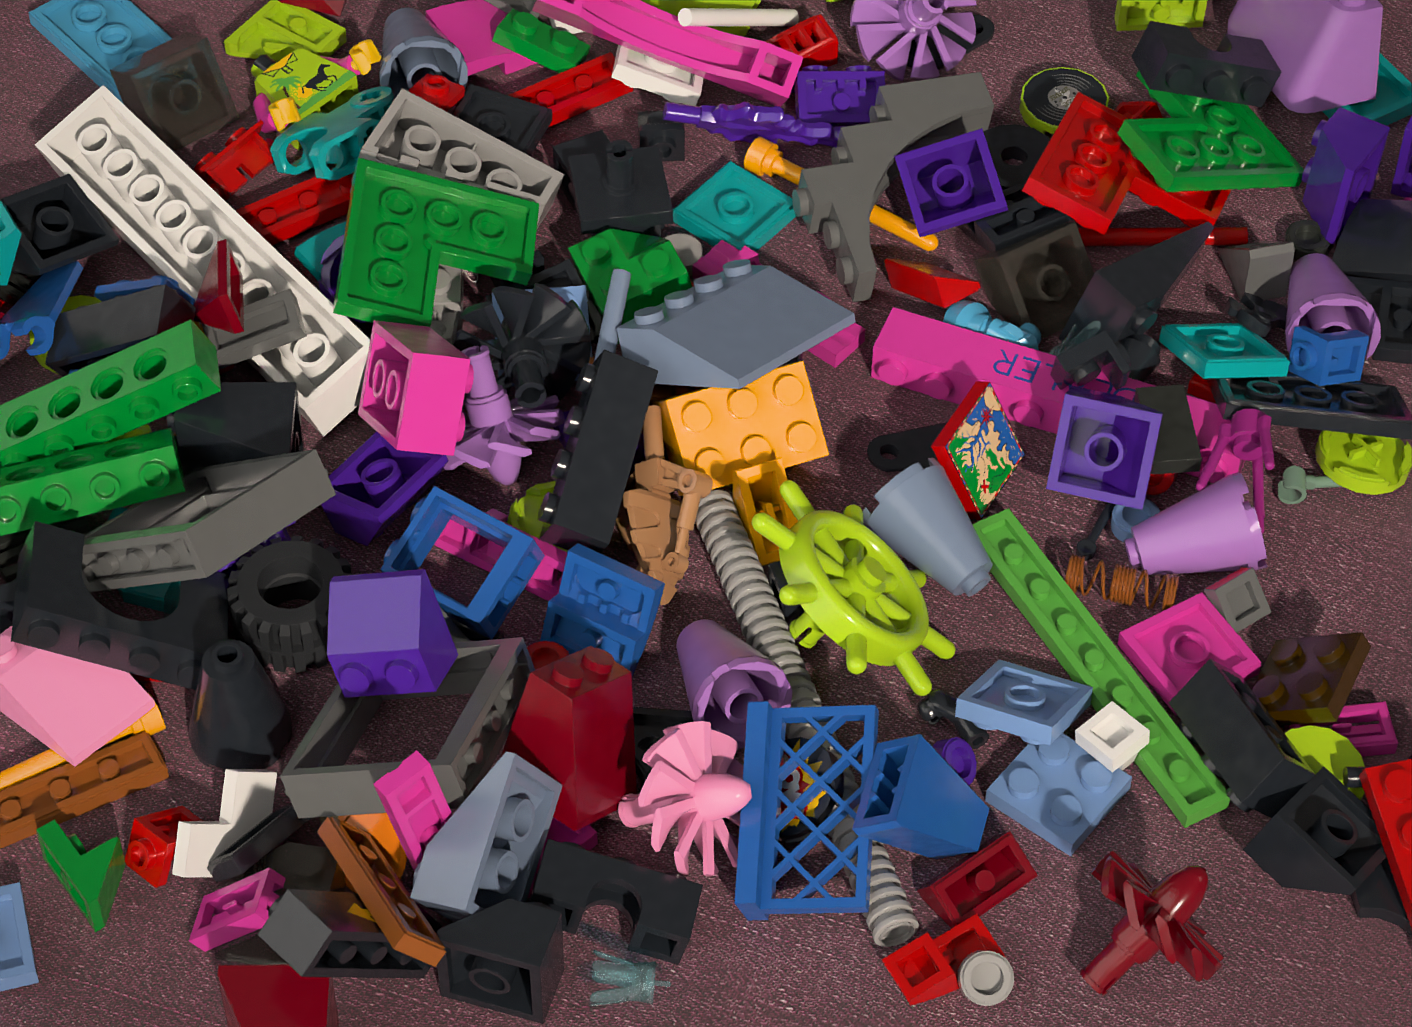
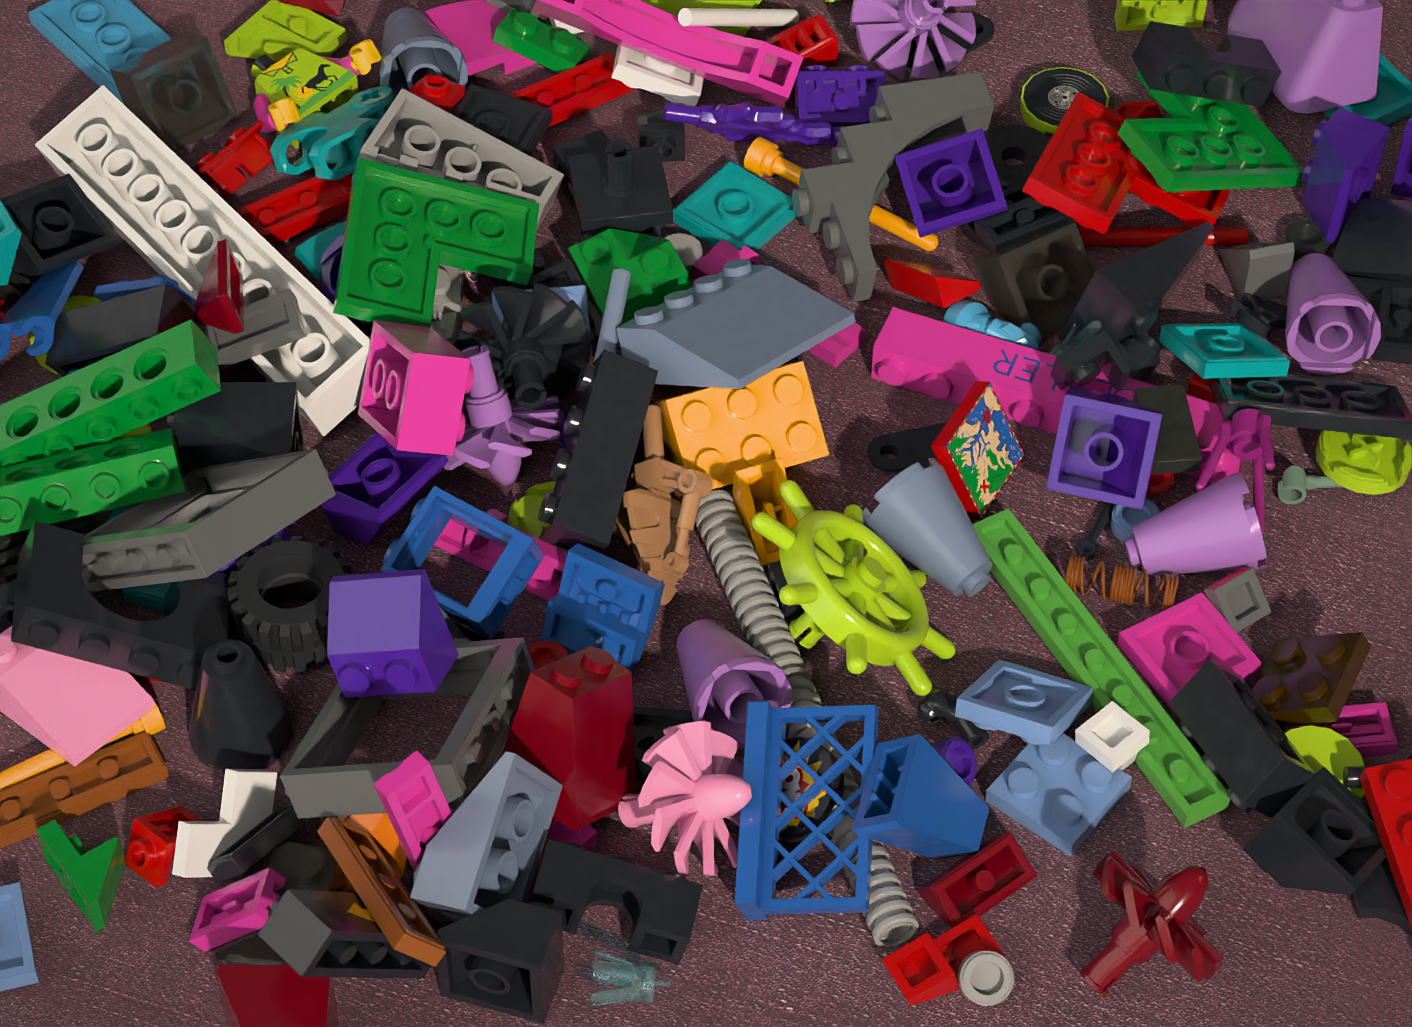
blue bracket [1288,326,1369,386] -> none

